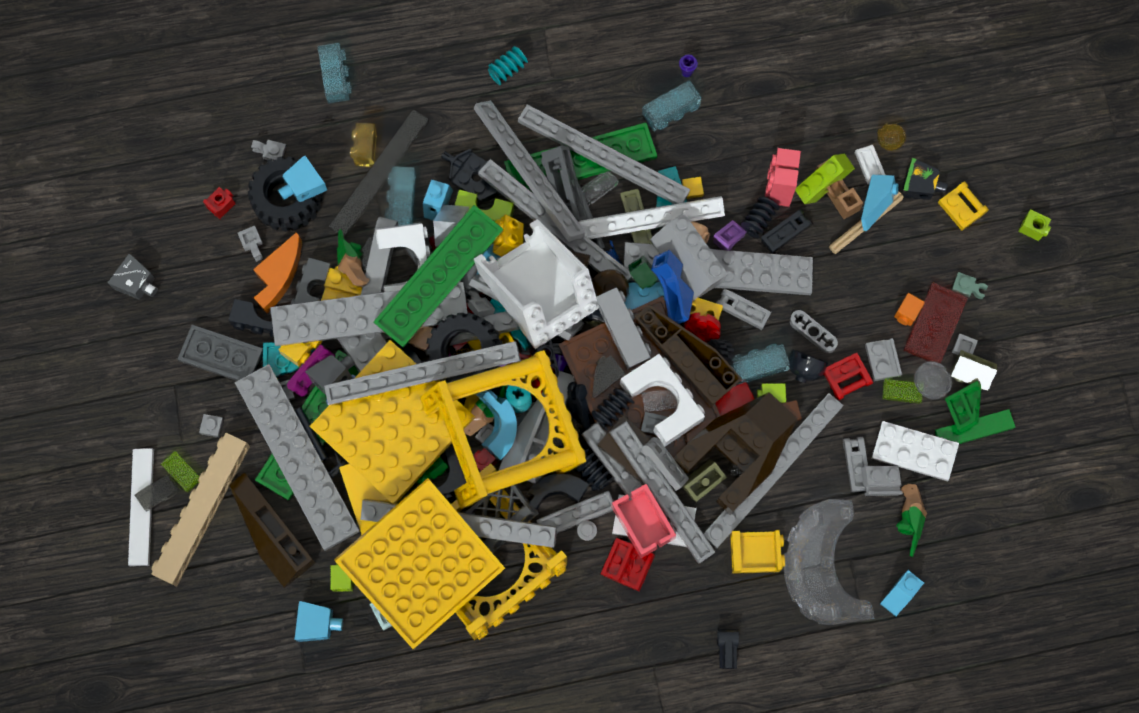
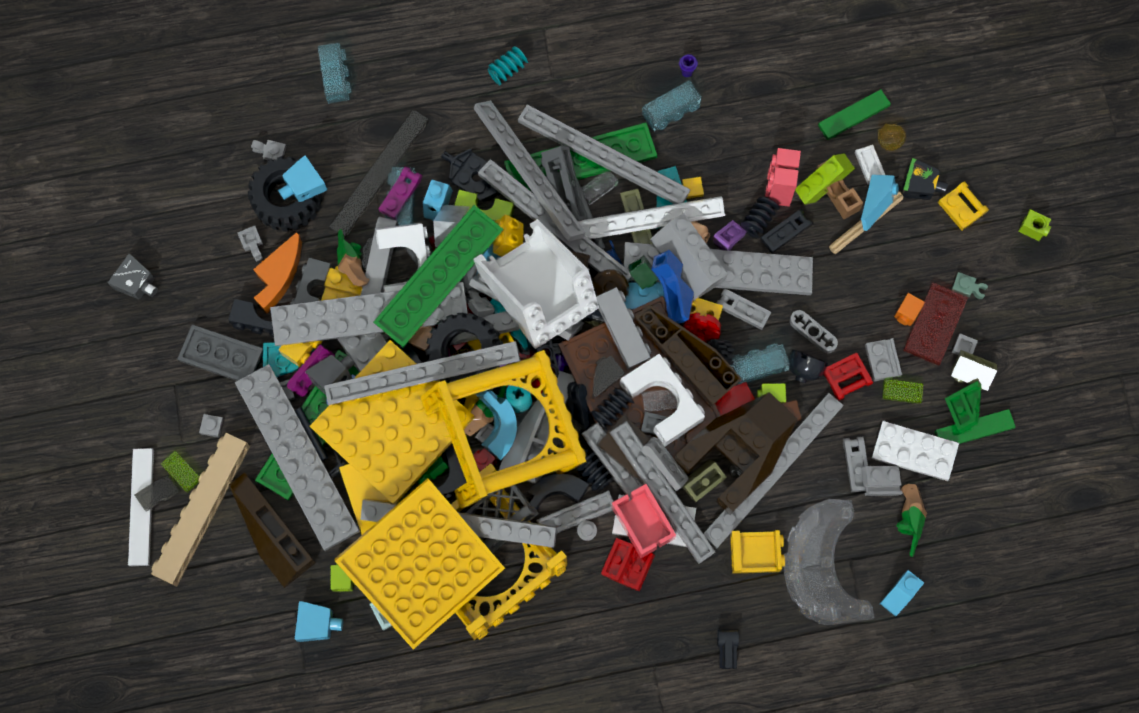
red brick [203,187,235,219] -> none
clear yellow brick [350,123,377,167] -> none
clear tile [914,361,952,399] -> none
none -> magenta plate [379,166,422,220]
none -> green tile [818,90,891,140]

